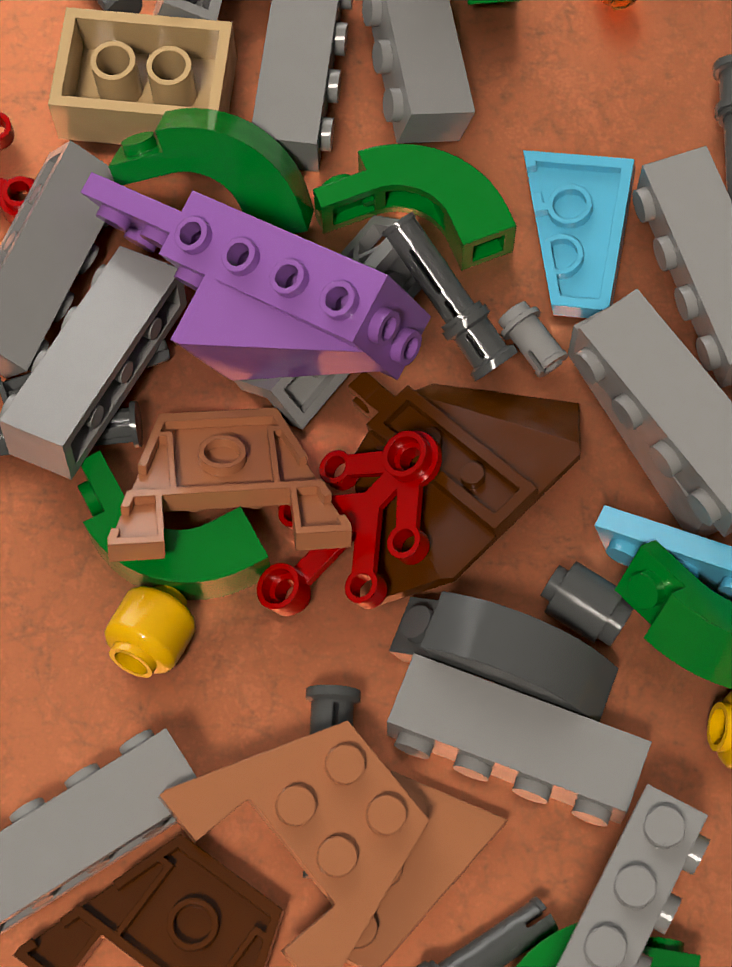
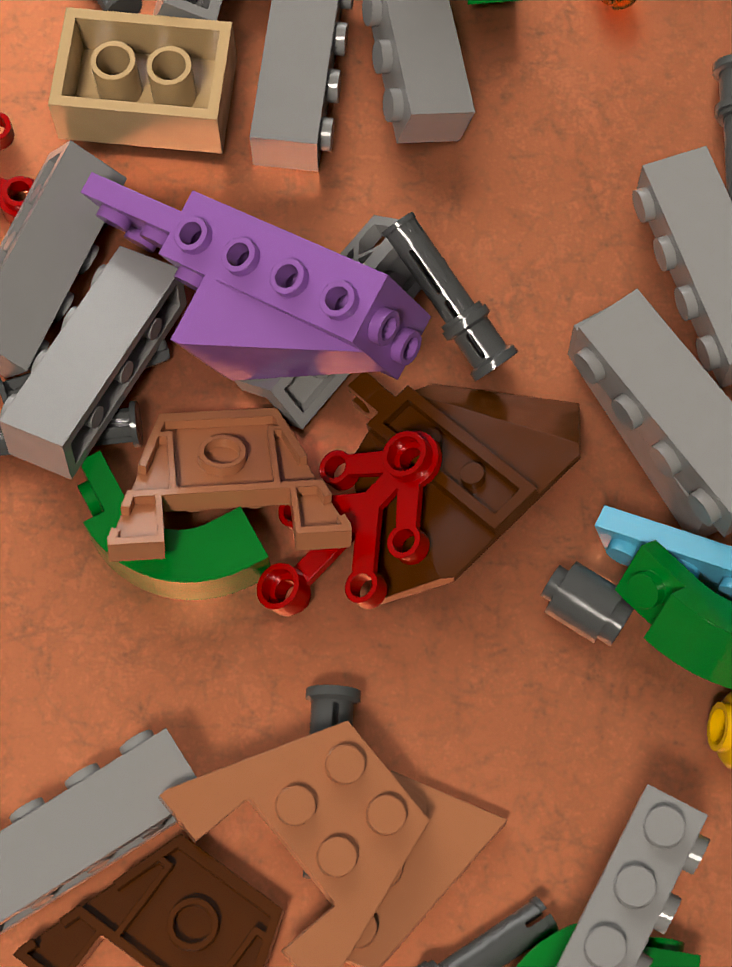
yellow head [104,585,196,678] -> none
green arch [109,108,314,234] -> none
green arch [313,144,516,271] -> none
light grey brick [387,653,651,827] -> none
dark grey arch [389,591,619,722] -> none
light grey pin [498,301,568,378] -> none
medium azure wing [523,150,635,318] -> none

